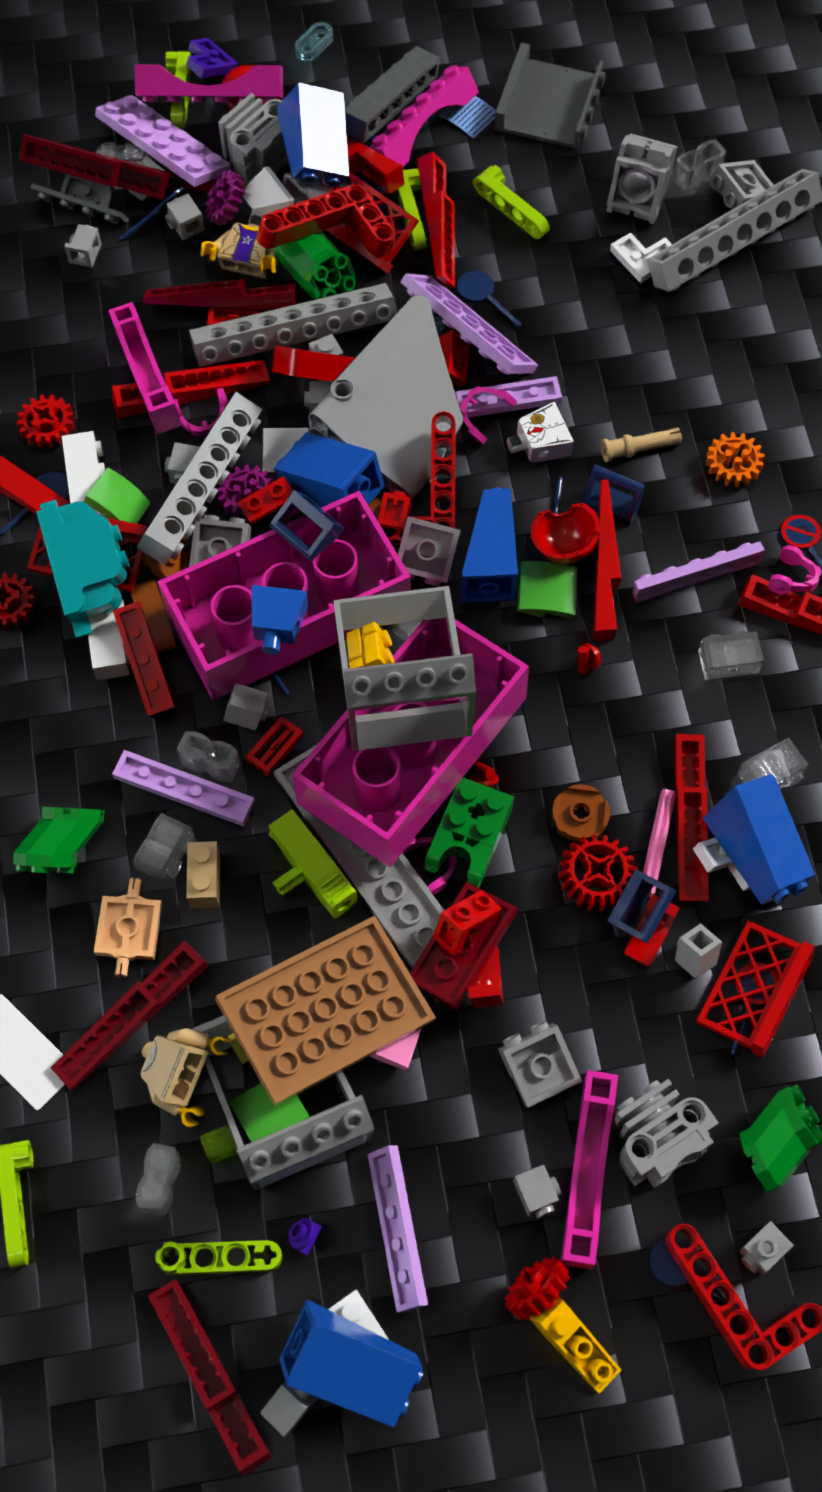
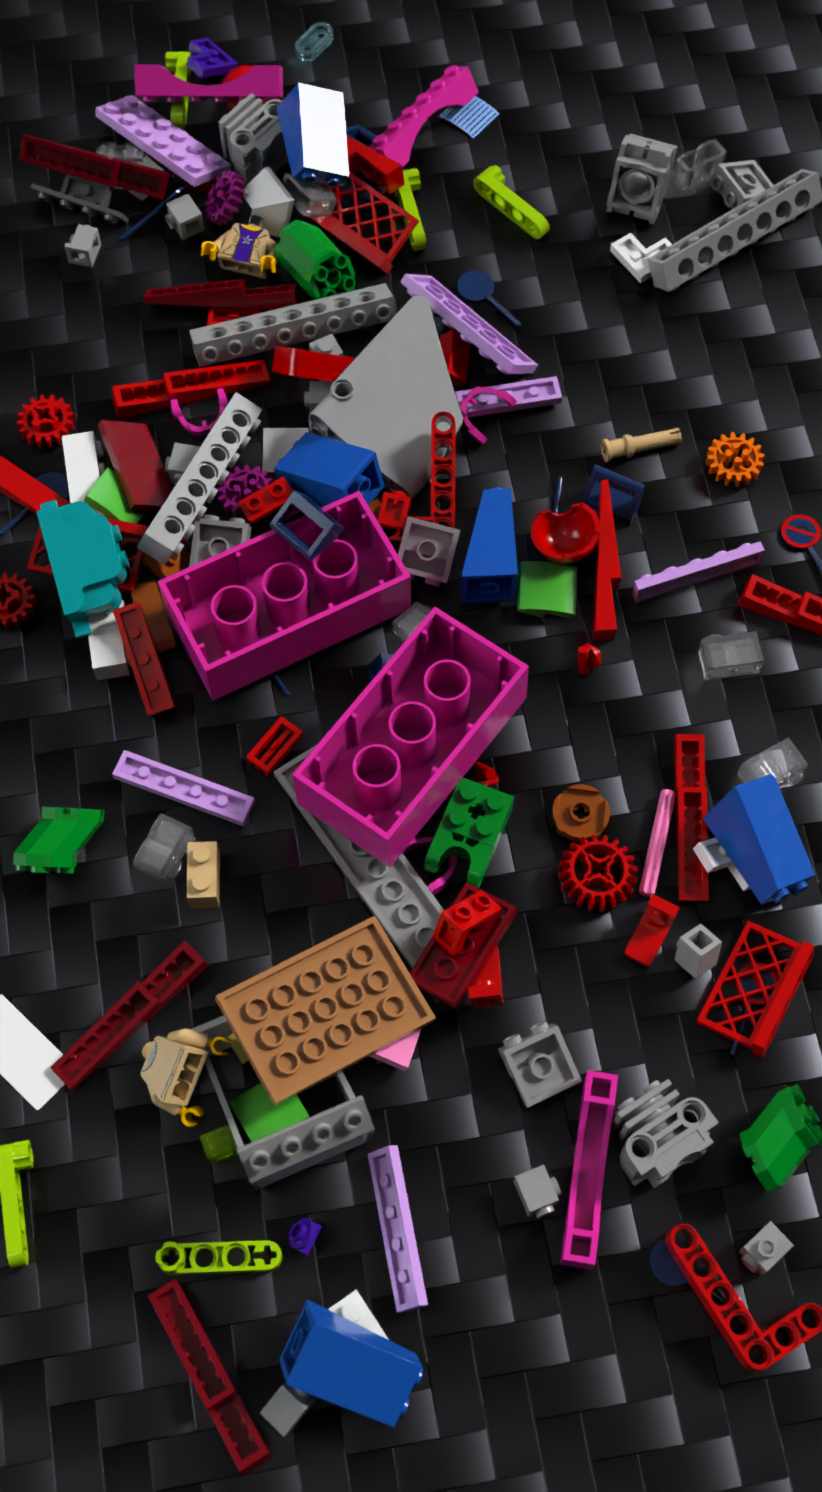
light nougat plate [94,878,162,978] -> none
dark pink arch [108,302,182,434] -> none
clear brick [136,1143,181,1216] -> none
clear brick [177,731,240,782] -> none
light grey brick [223,683,269,731] -> none
blue torso [252,585,308,655] -> none
red beam [256,184,395,257] -> none
lime piece [269,809,358,919] -> none
light grey window [333,586,476,751] -> none
dark grey brick [344,46,440,143] -> none
yellow brick [346,622,394,669] -> none
red slope [417,152,455,289] -> none
dark grey panel [494,43,606,149] -> none
red gear [505,1257,570,1320] -> none
white torso [507,402,574,463] -> none
yellow slope [530,1298,621,1394] -> none
dark blue tile [607,869,677,943] -> none
dark pink piece [768,545,821,595] -> none
none -> dark red tile [98,420,173,512]

